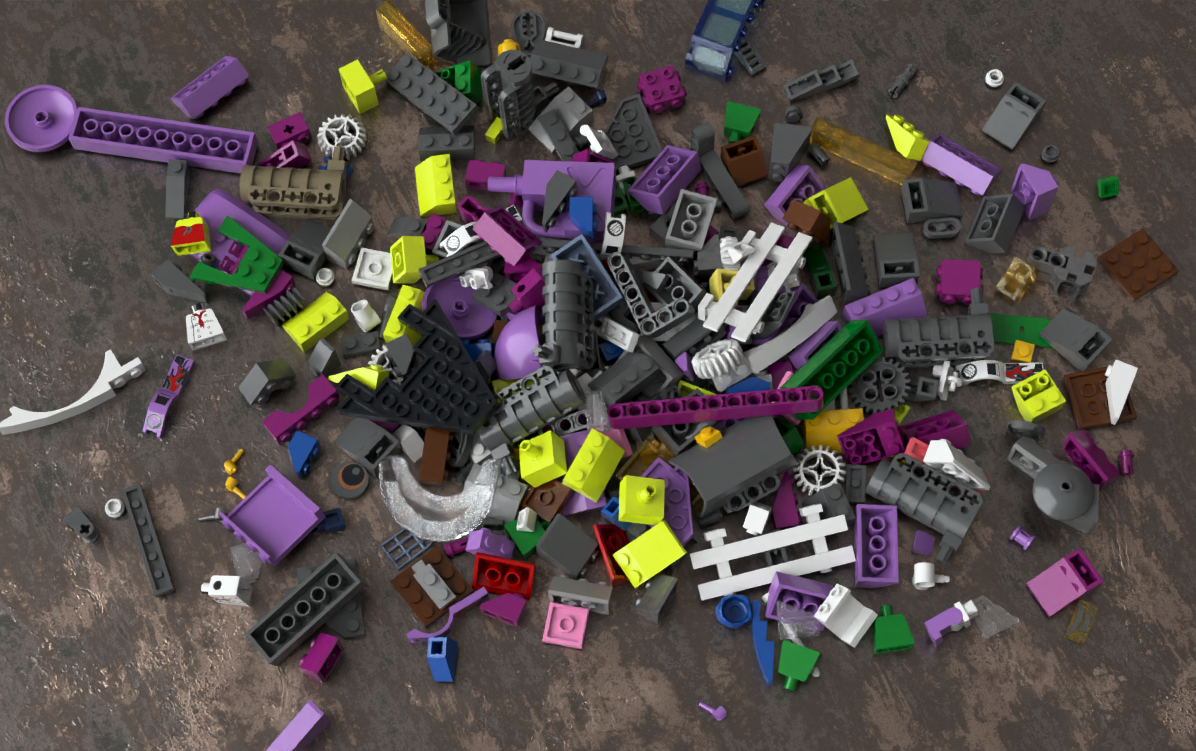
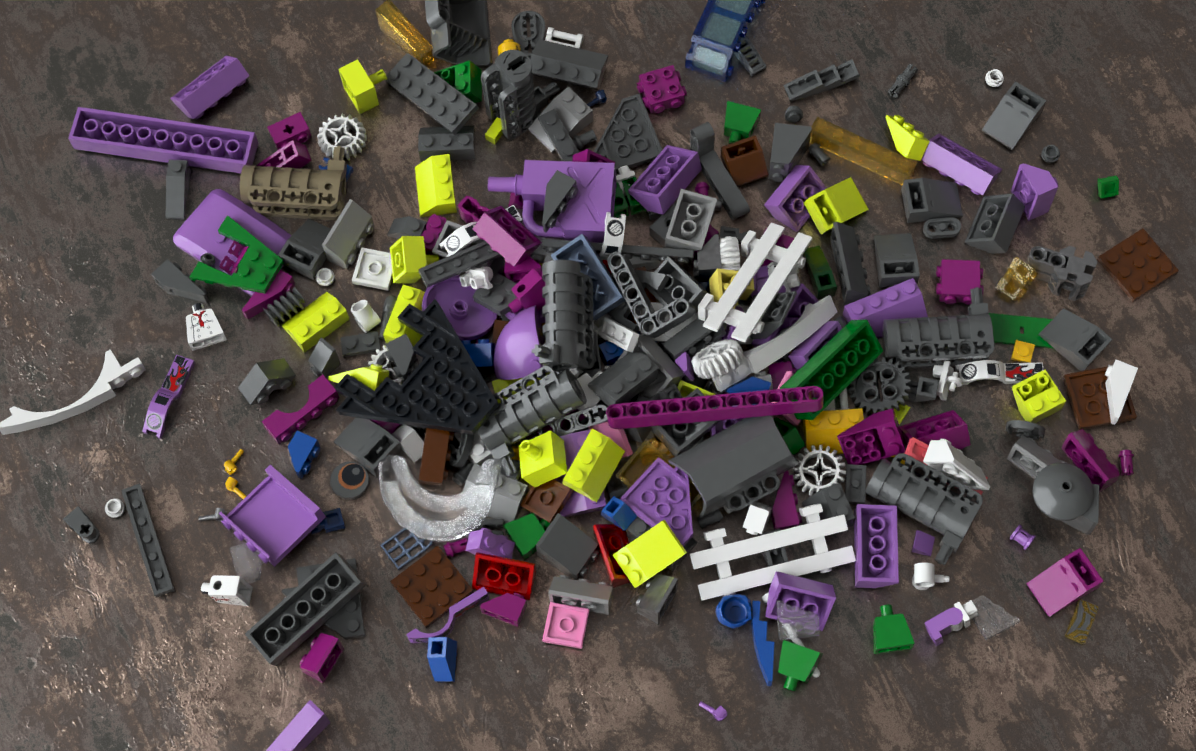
medium lavender dish [5,85,78,152] -> none
torso [171,211,211,256] -> none
light grey hinge [412,560,457,611] -> none
magenta brick [465,159,506,193] -> none
dark grey slope [474,350,497,391] -> none
white slope [516,507,537,532] -> none
blue slope [570,196,597,239] -> none
white plate [580,125,618,159] -> none
clear wing [586,390,611,431] -> none
neon yellow brick [619,475,665,525] -> none
yellow plate [695,426,723,448] -> none
white slope [728,241,755,264] -> none
reddish brown slope [782,199,830,245] -> none
white panel [814,584,878,648] -> none

